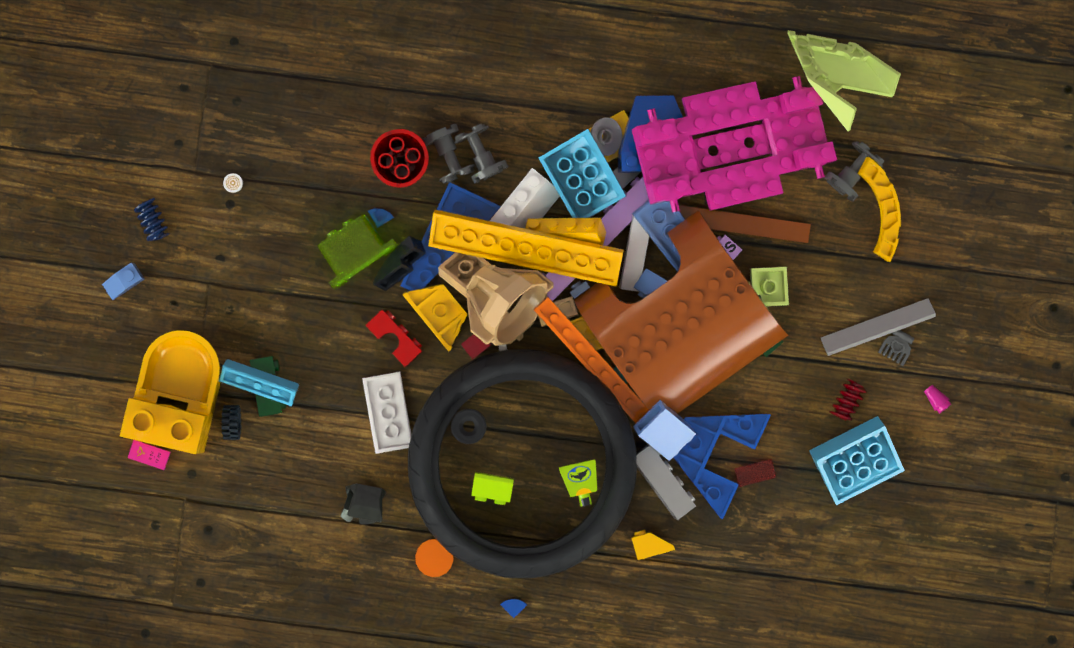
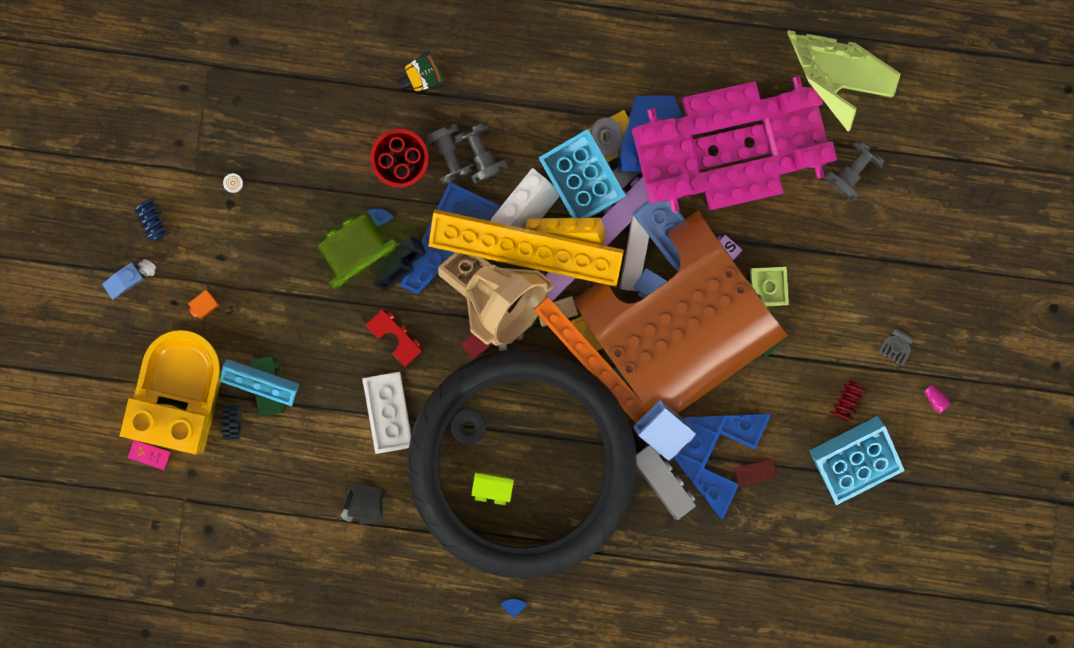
yellow wing [402,284,467,352] -> none
orange tile [415,539,454,577] -> none
lime torso [559,459,597,507] -> none
sand blue plate [570,281,590,299] -> none
yellow slope [631,530,675,560] -> none
dark orange tile [679,205,811,243] -> none
light grey tile [821,298,936,356] -> none
yellow tile [857,157,901,262] -> none
none -> white plate [137,259,156,277]
none -> orange brick [188,290,220,319]
none -> torso [398,50,446,93]

